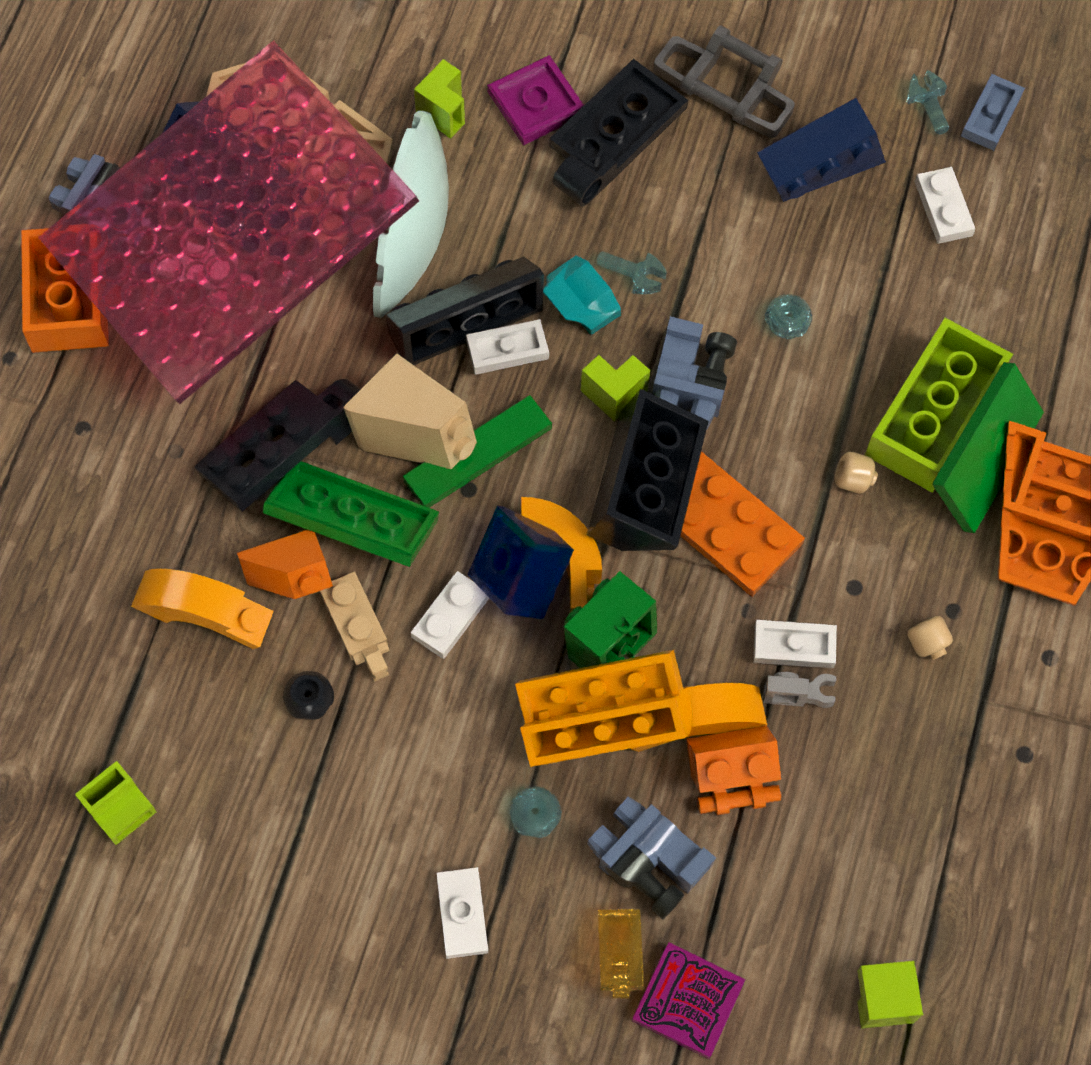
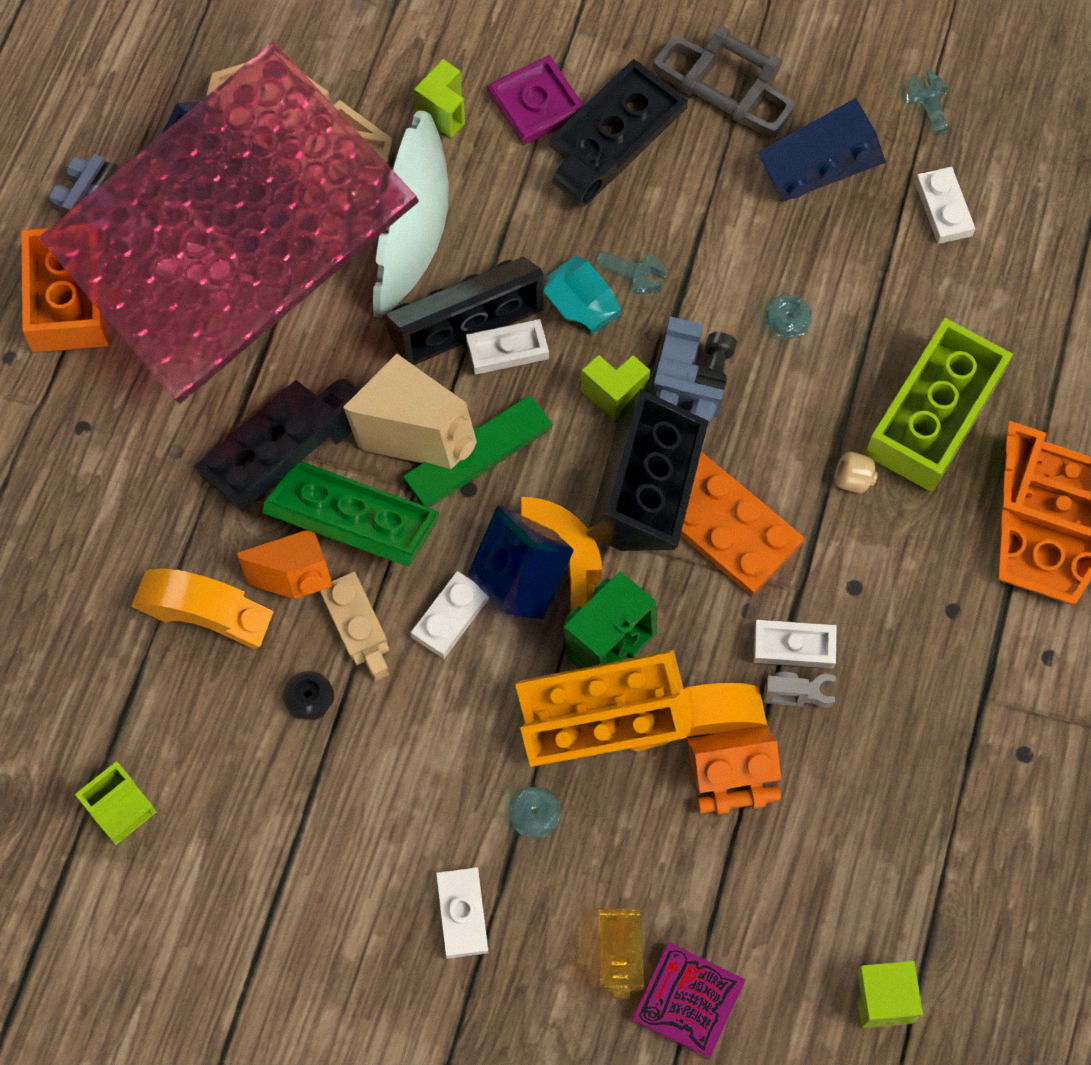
sand blue hips [587,797,716,920] -> none
tan piece [907,616,953,660] -> none
green tile [932,362,1044,533] -> none
sand blue plate [961,74,1025,151] -> none

